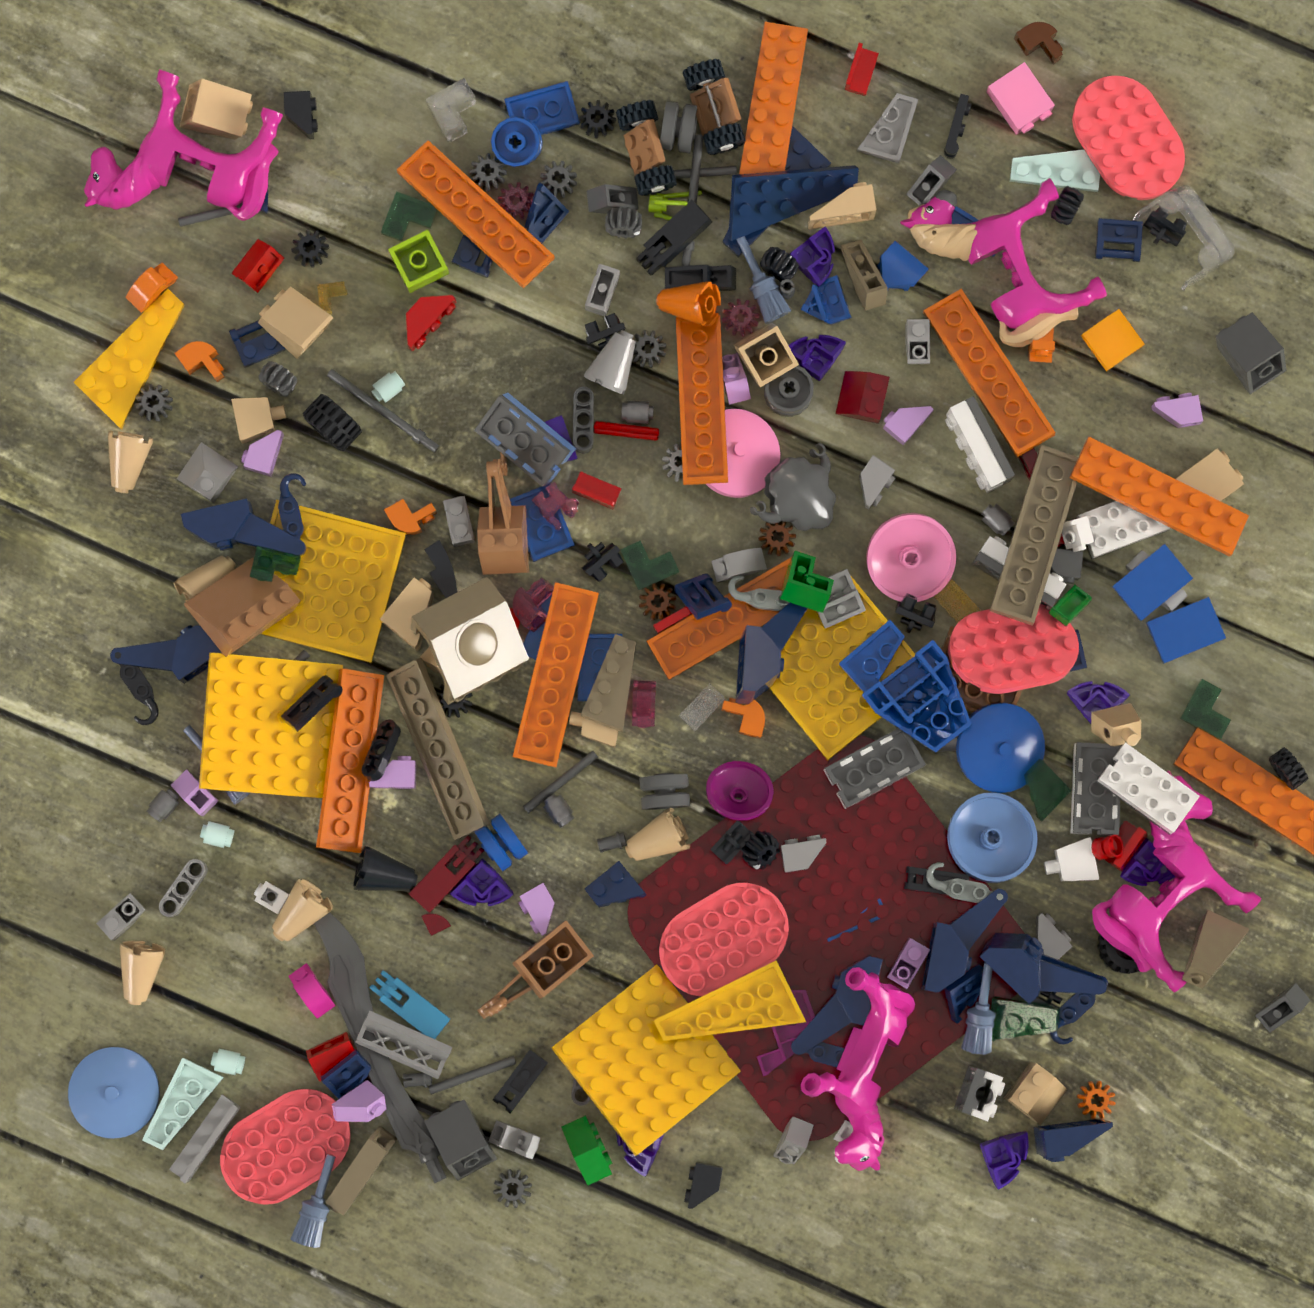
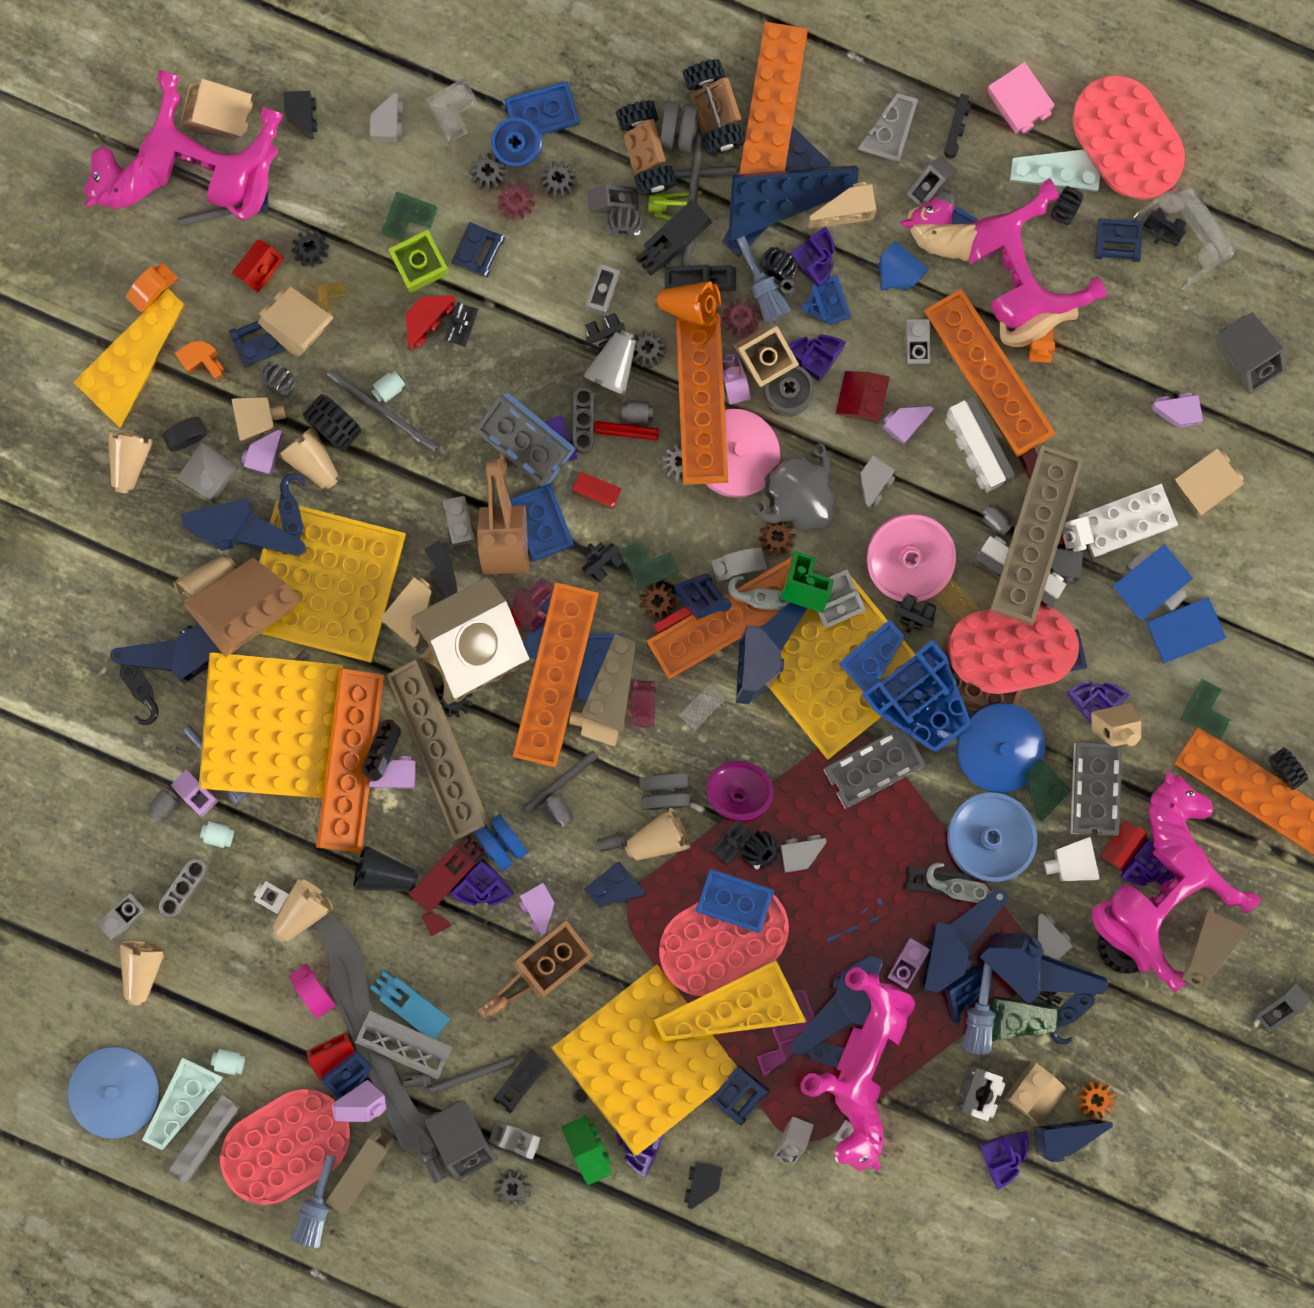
dark grey gear [135,384,173,422] -> none
clear green plate [250,546,301,582] -> none
black plate [281,675,343,732] -> none
orange brick [384,499,437,535] -> none
orange plate [397,140,555,289] -> none
dark blue wing [524,183,569,243] -> none
clear pink animal [532,482,579,530] -> none
black gear [579,100,616,139] -> none
orange brick [721,698,765,739] -> none
dark tan slope [841,240,887,311] -> none
red panel [845,43,879,96] -> none
reddish brown brick [1014,22,1063,64] -> none
green tile [1049,585,1092,626] -> none
orange plate [1069,437,1249,556] -> none
light orange slope [1081,309,1145,371] -> none
red wheel [1091,835,1124,860] -> none
white piece [1096,742,1200,835] -> none
none -> black tyre [162,416,208,452]
none -> tan cone [279,427,338,490]
none -> light grey slope [370,93,403,142]
none -> black hips [444,302,479,347]
none -> blue tile [695,869,774,933]
none -> dark blue plate [710,1065,770,1126]

